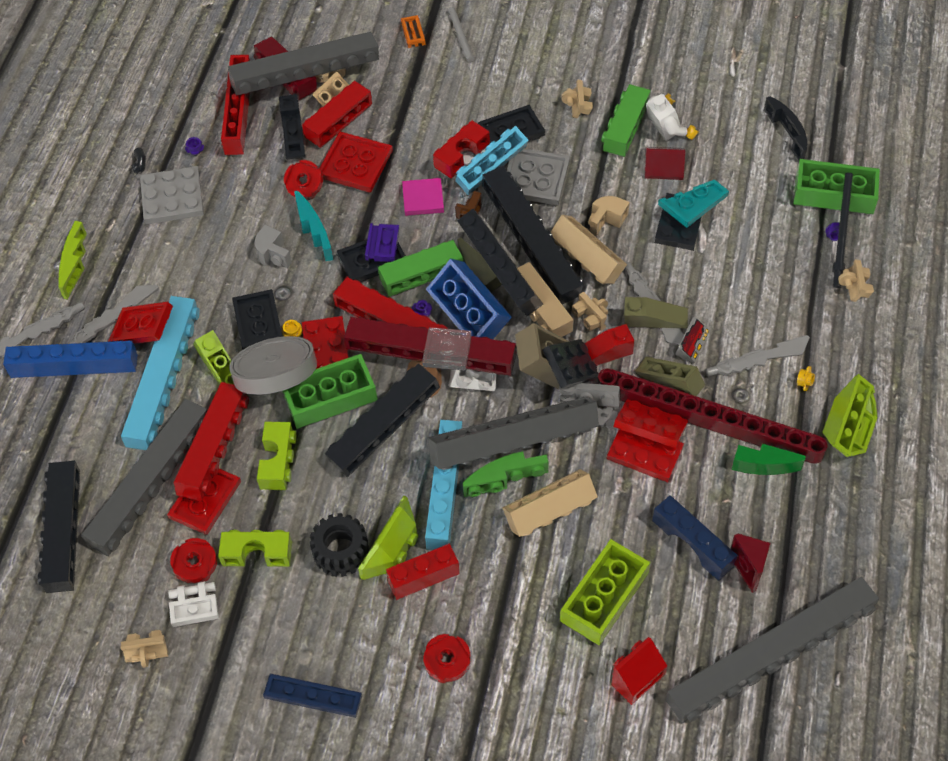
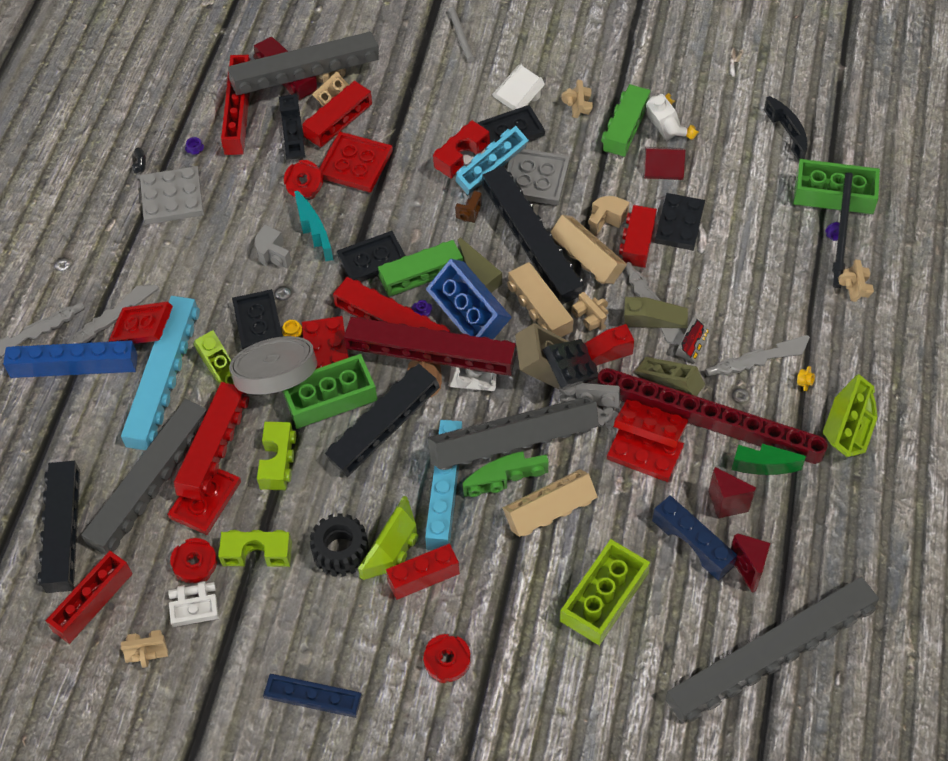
lime slope [58,221,87,300] -> none
dark purple plate [365,223,400,262] -> none
orange tile [400,15,426,48] -> none
dark pink tile [402,178,444,216] -> none
clear tile [422,327,472,371] -> none
black brick [457,209,543,316] -> none
red slope [611,637,667,705] -> none
teal wing [658,180,729,228] -> none
none -> red brick [45,551,133,644]
none -> white slope [492,63,545,110]
none -> red brick [619,205,657,268]
none -> dark red slope [708,467,757,519]

